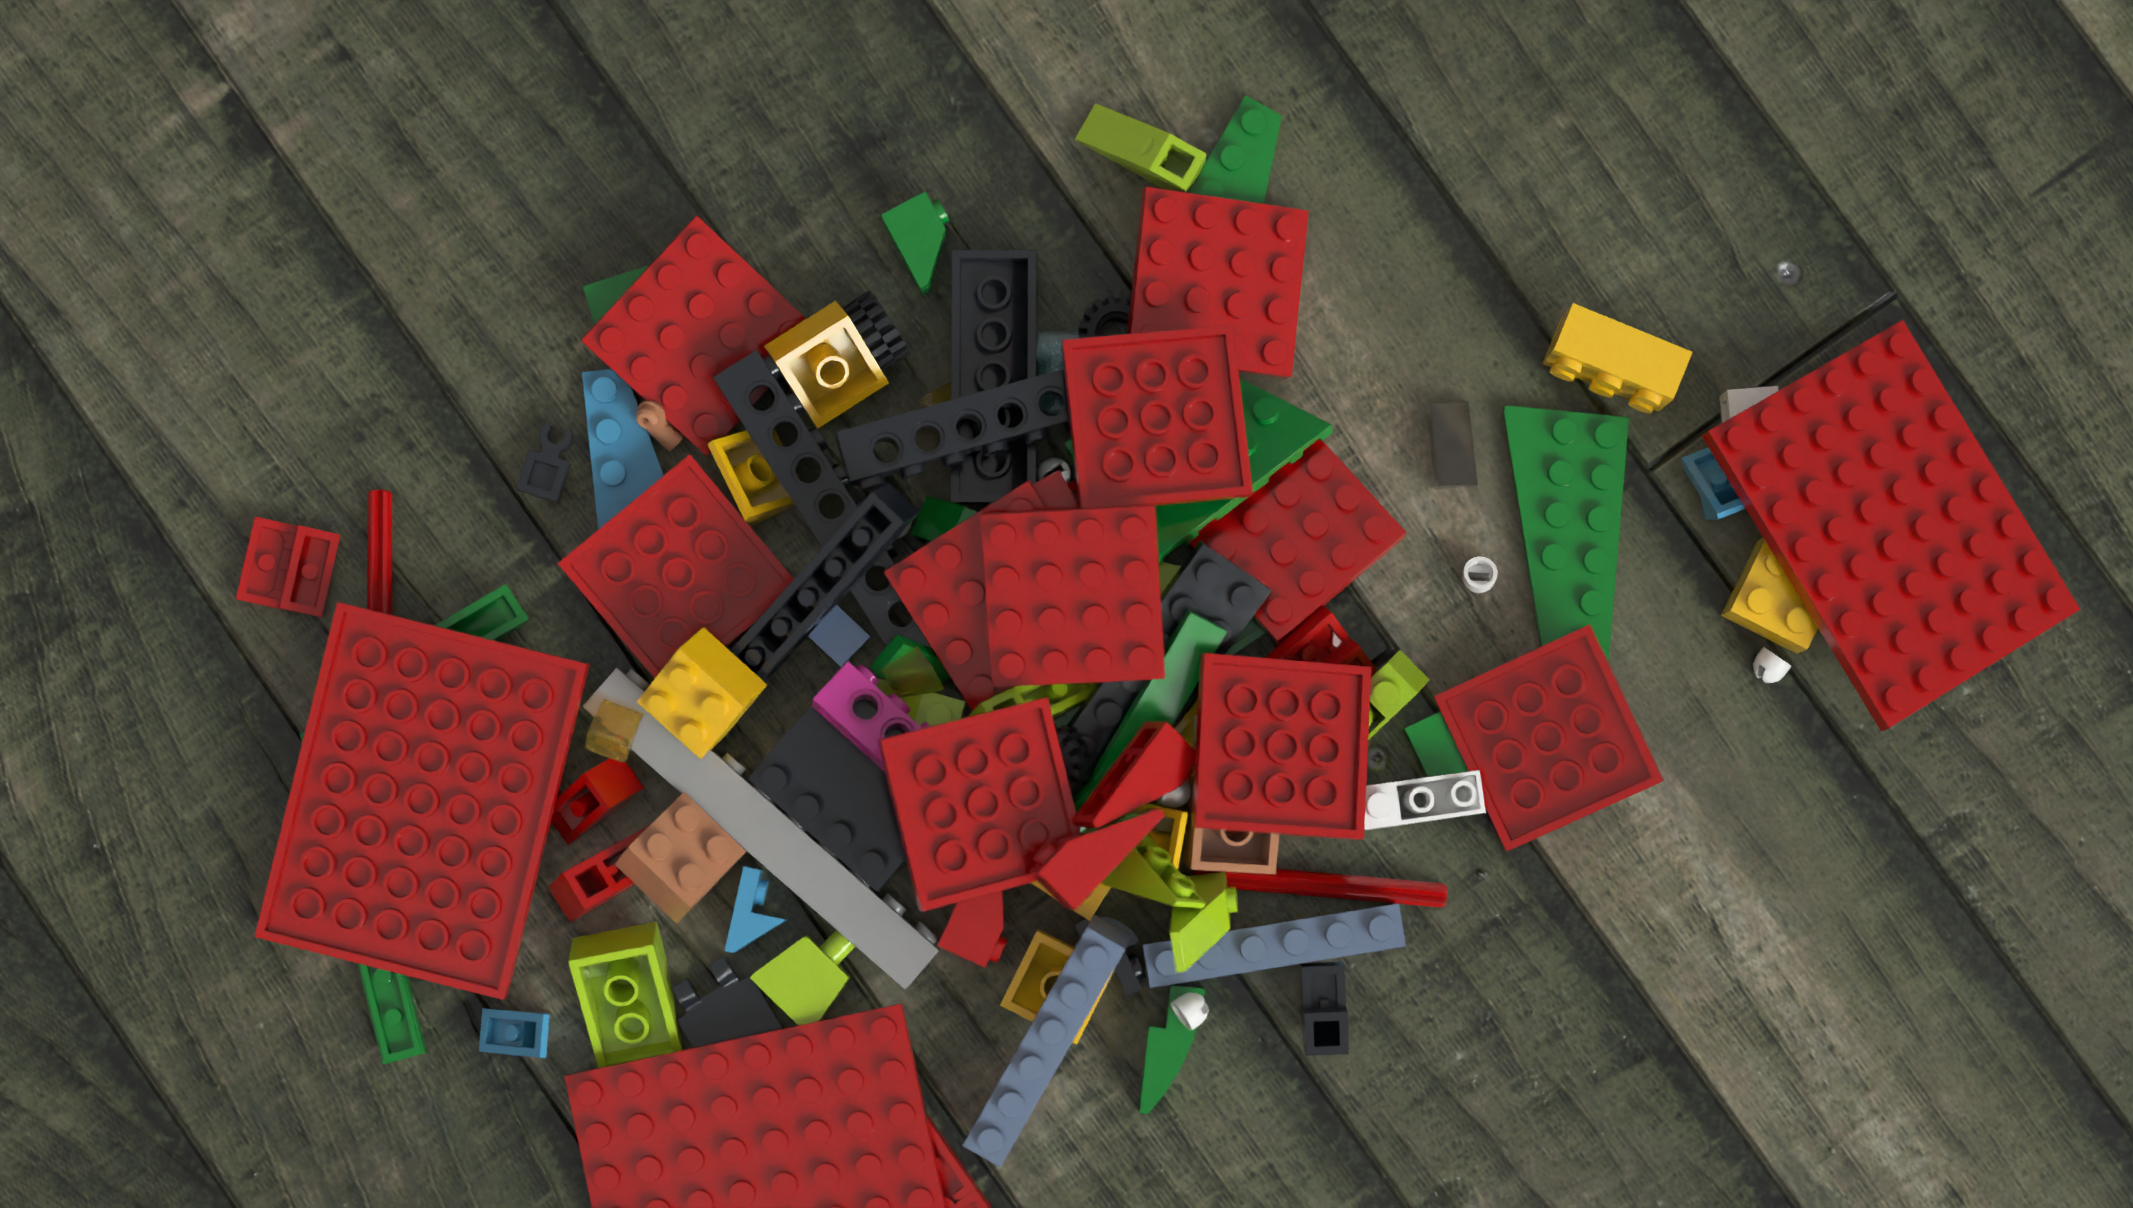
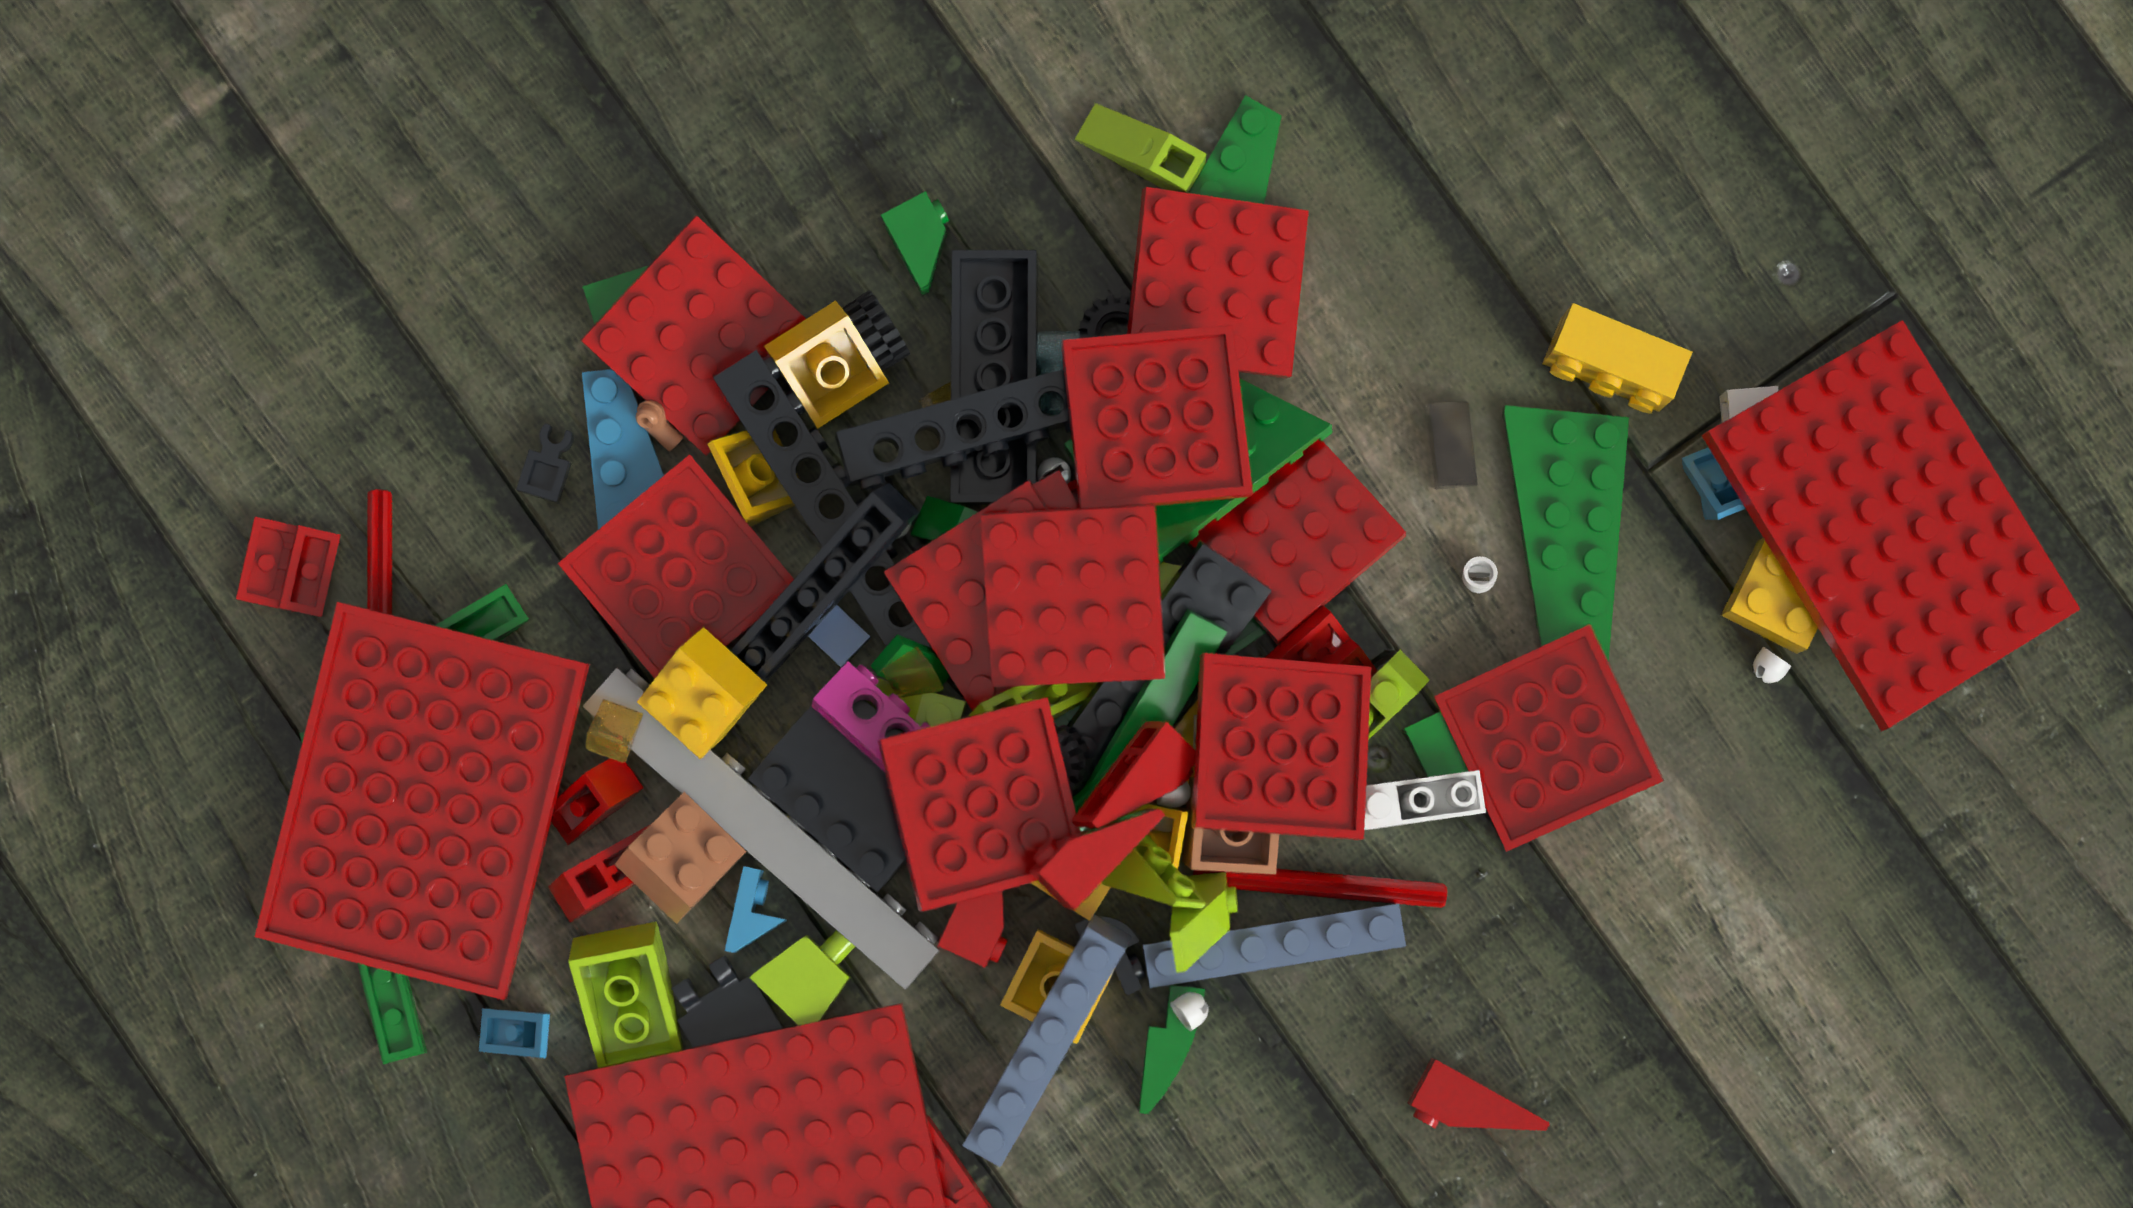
black brick [1300,962,1349,1056] -> none
none -> red slope [1407,1058,1550,1131]

